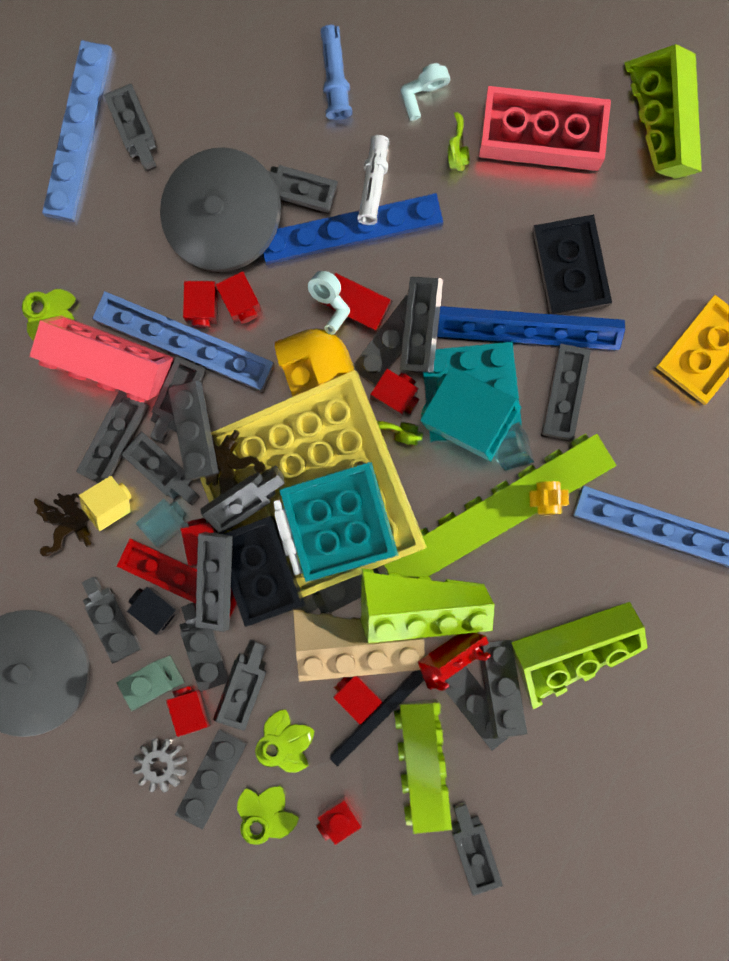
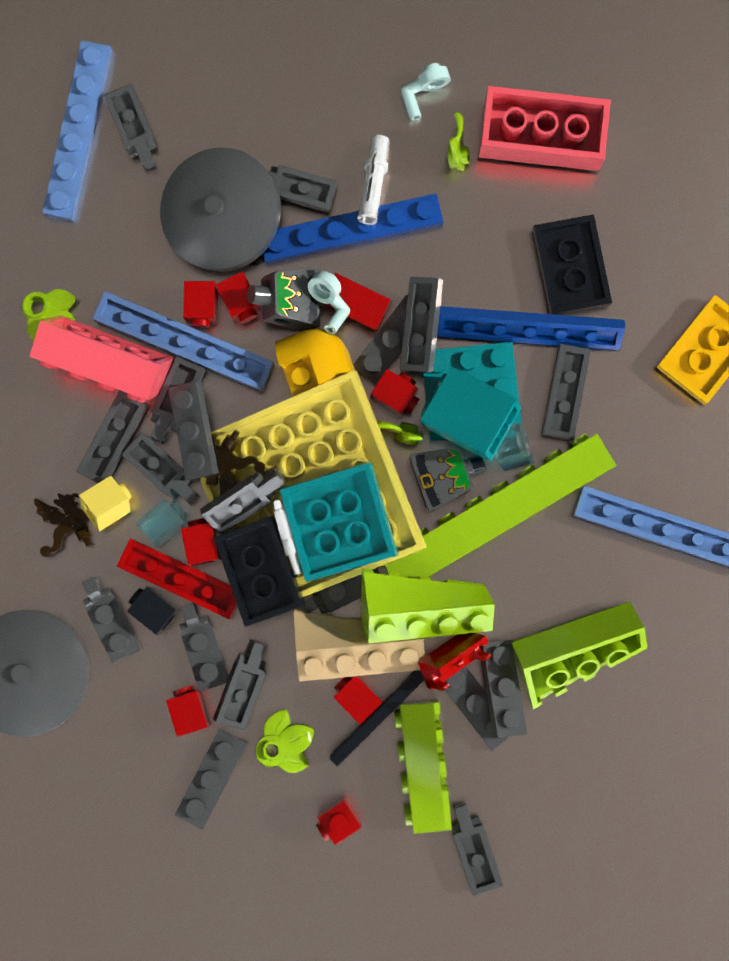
sand green torso [117,655,185,712] -> none
light grey gear [133,738,187,793] -> none
dark grey plate [195,532,232,632] -> none
lime plate [237,786,299,845] -> none
medium blue pin [320,25,353,120] -> none
yellow gear [529,481,569,515] -> none
lime wedge [624,44,702,179] -> none
none -> dark grey torso [247,268,320,331]
none -> torso [409,447,486,514]

